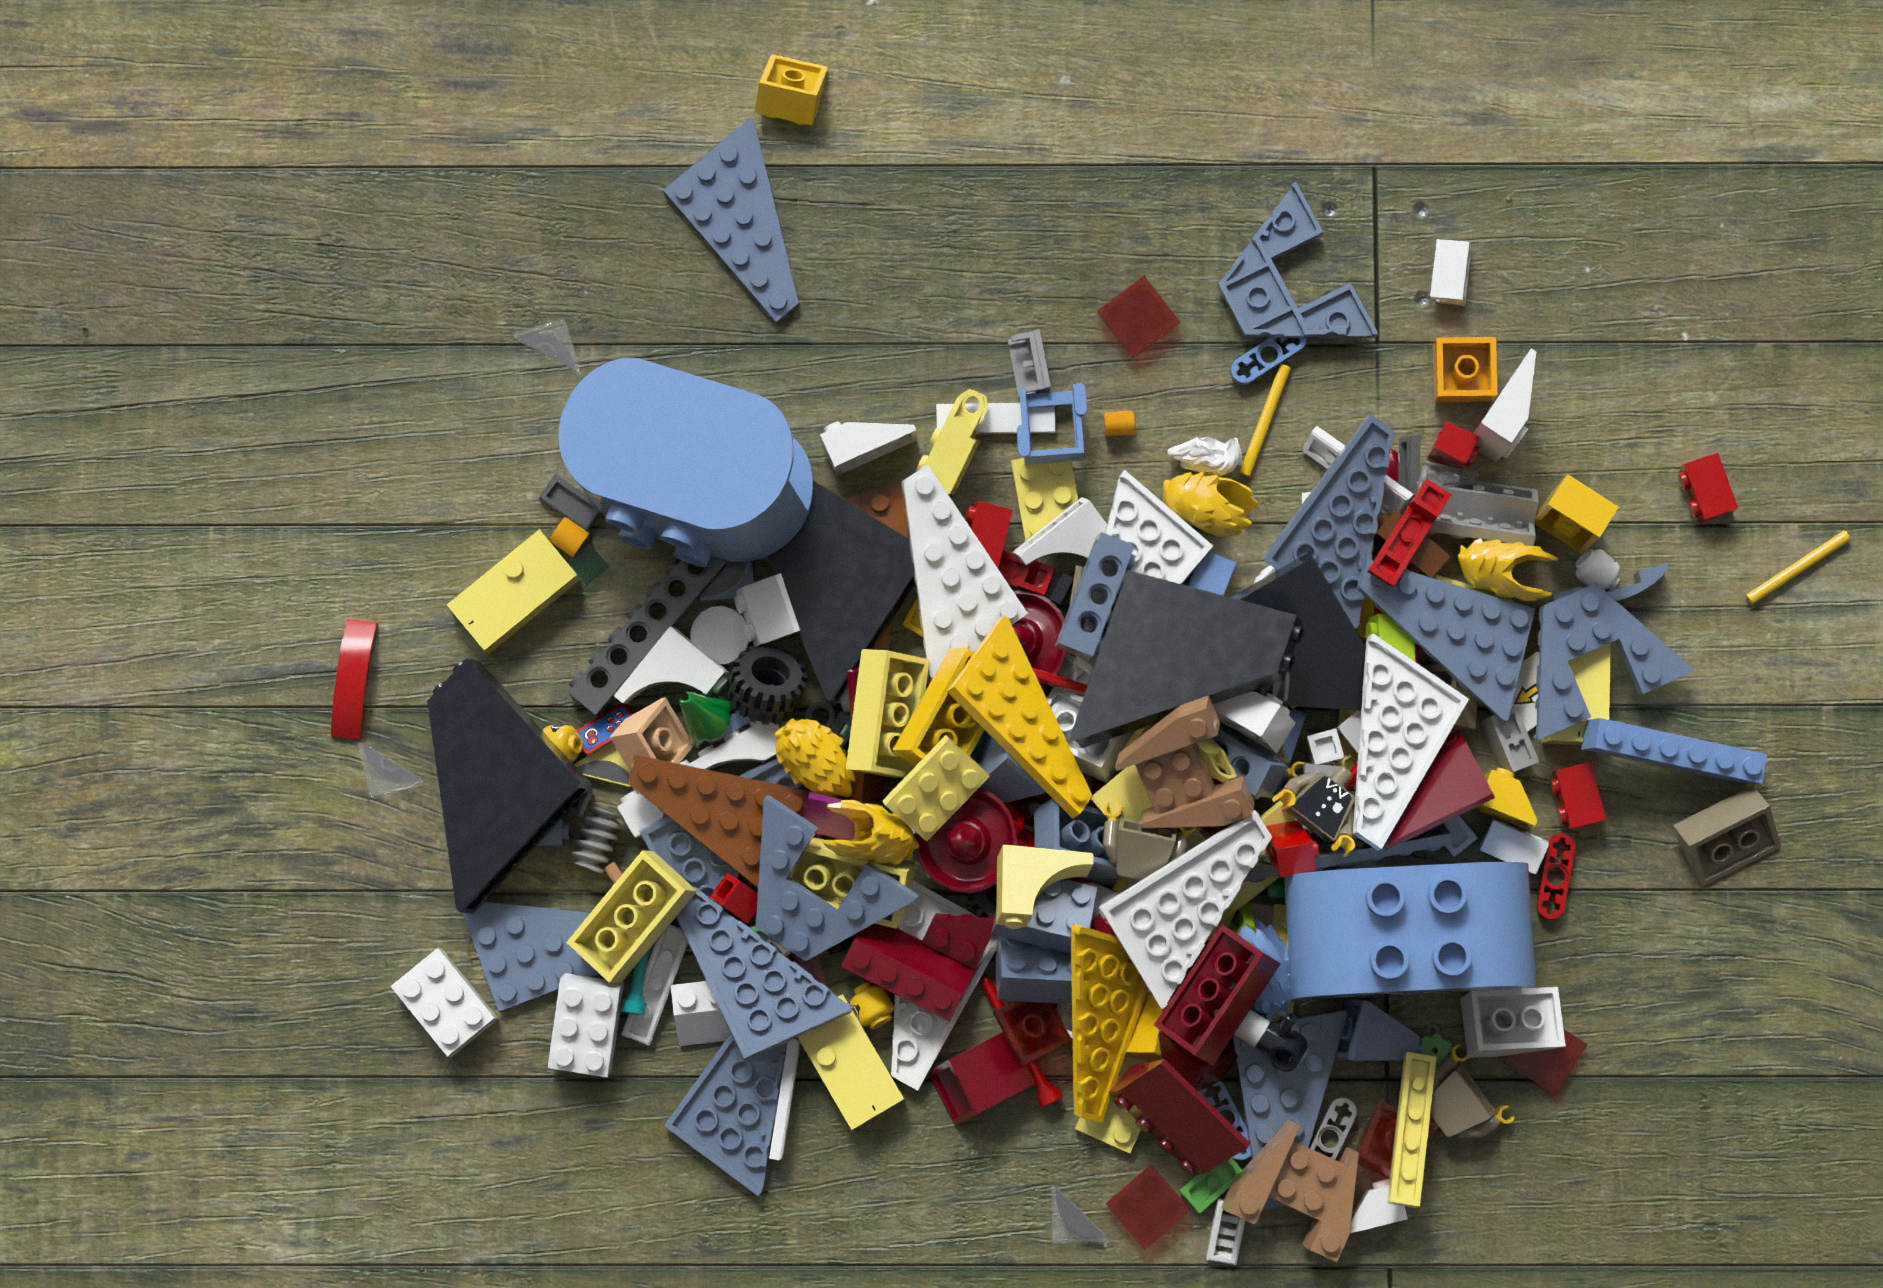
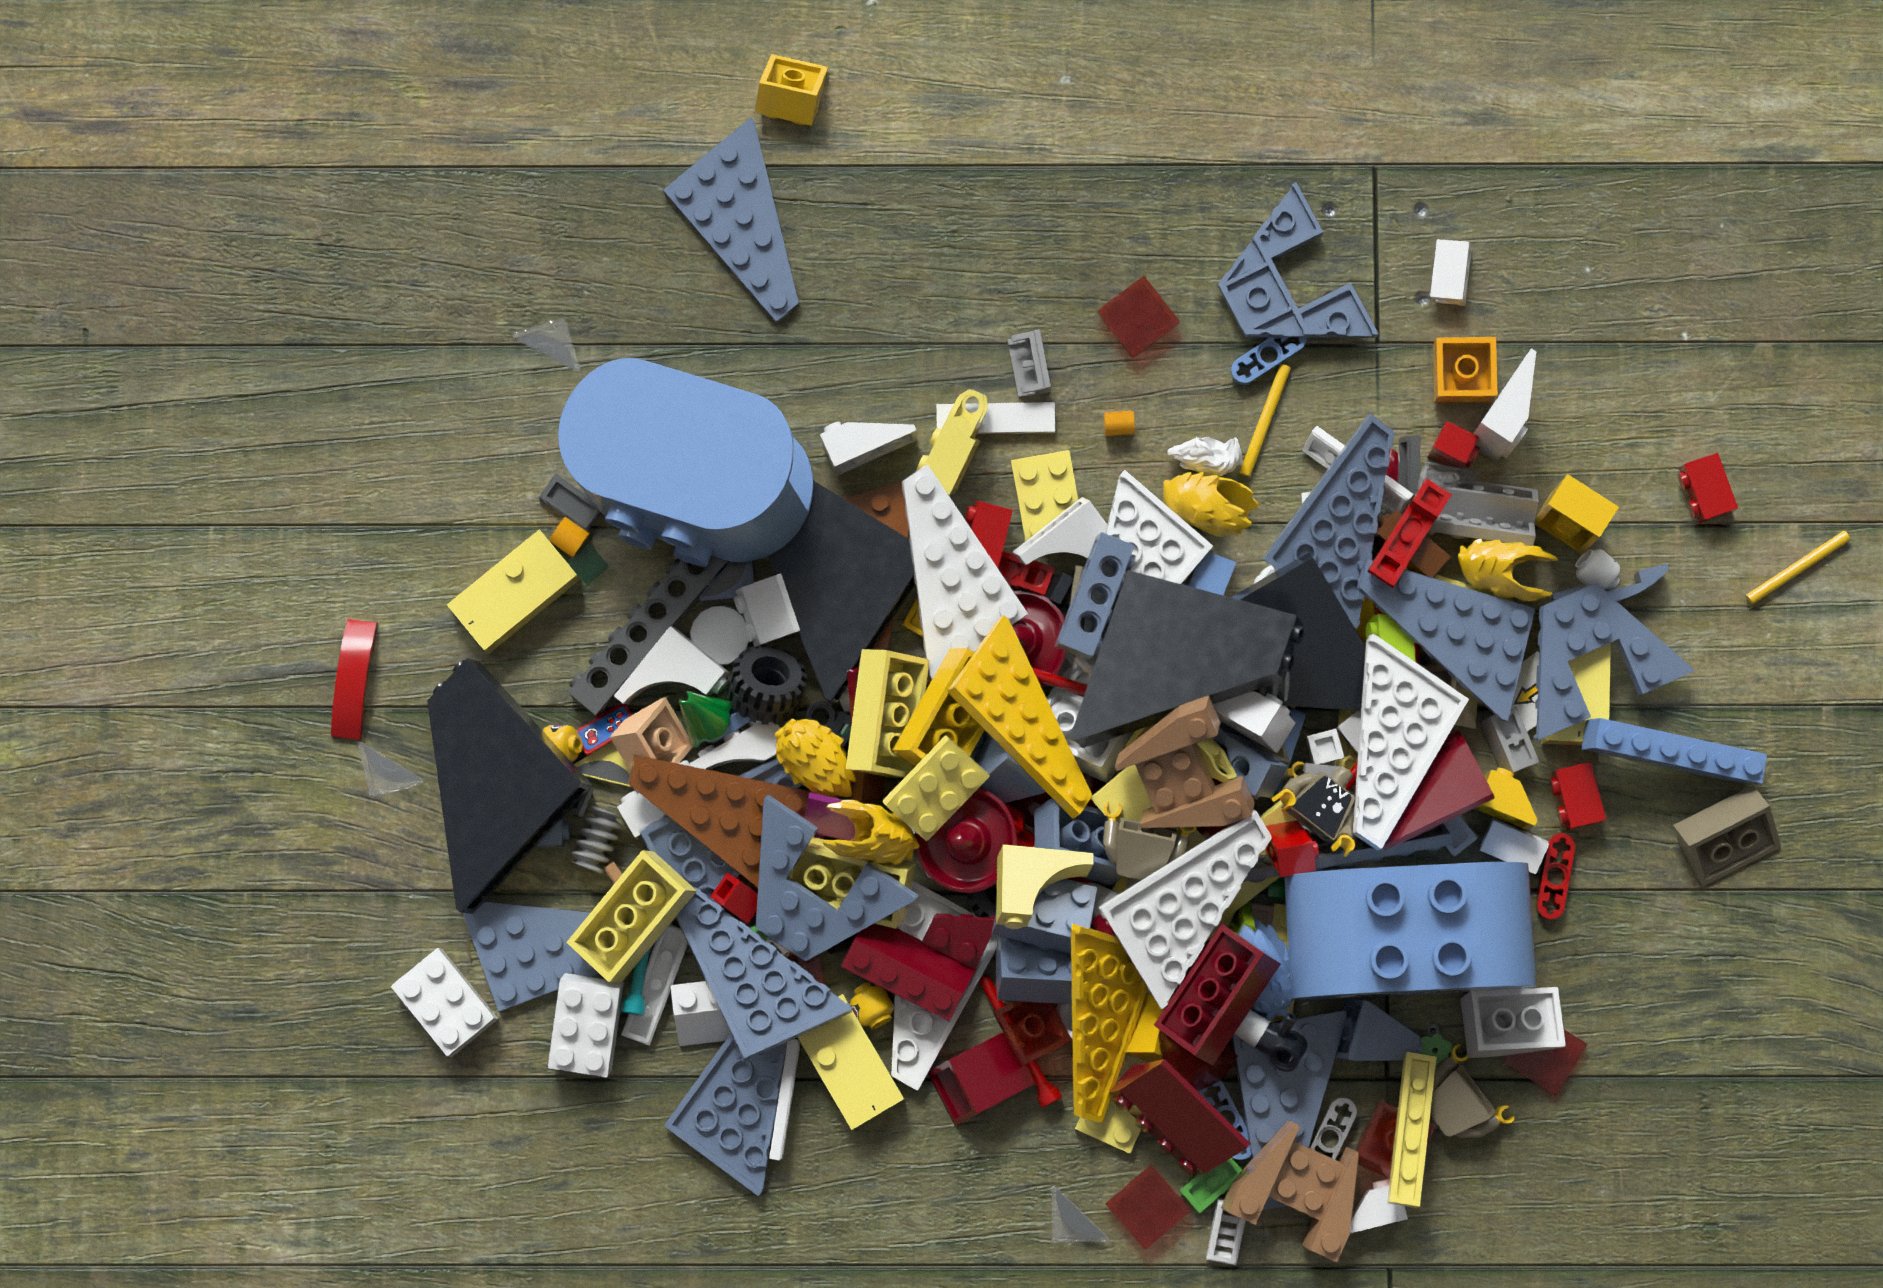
medium blue piece [1017,383,1087,465] -> none

